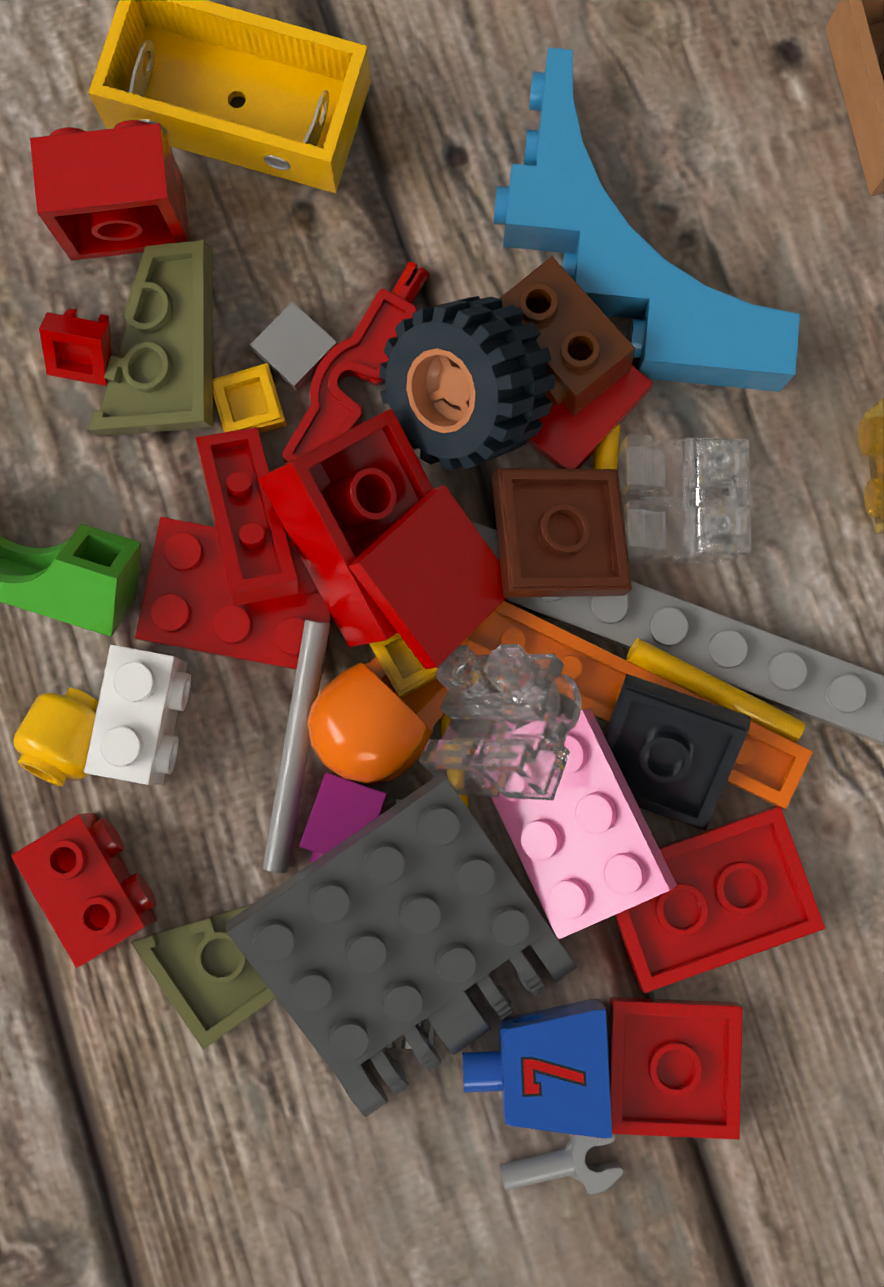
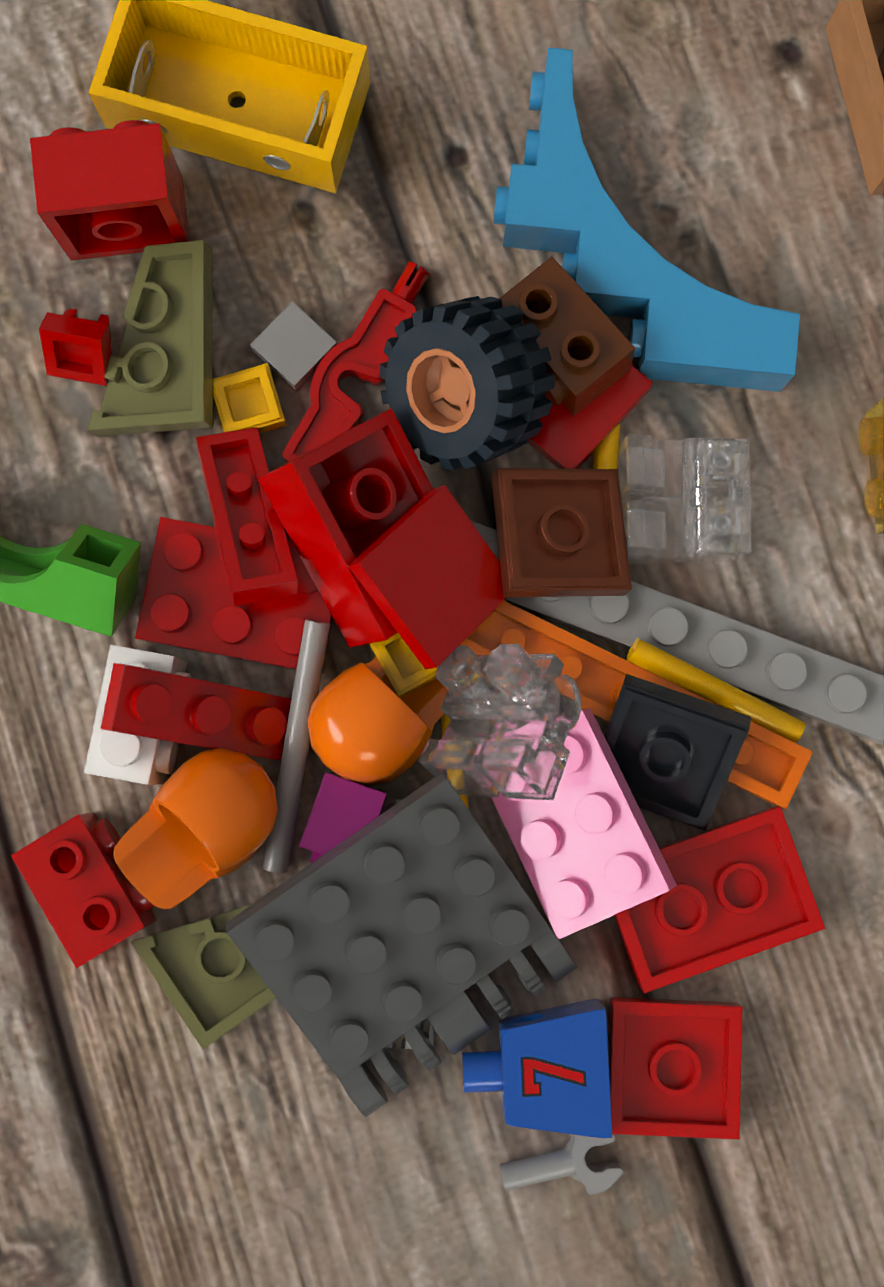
yellow head [13,688,99,787] -> none
none -> red plate [100,663,292,761]
none -> orange piece [113,748,279,909]

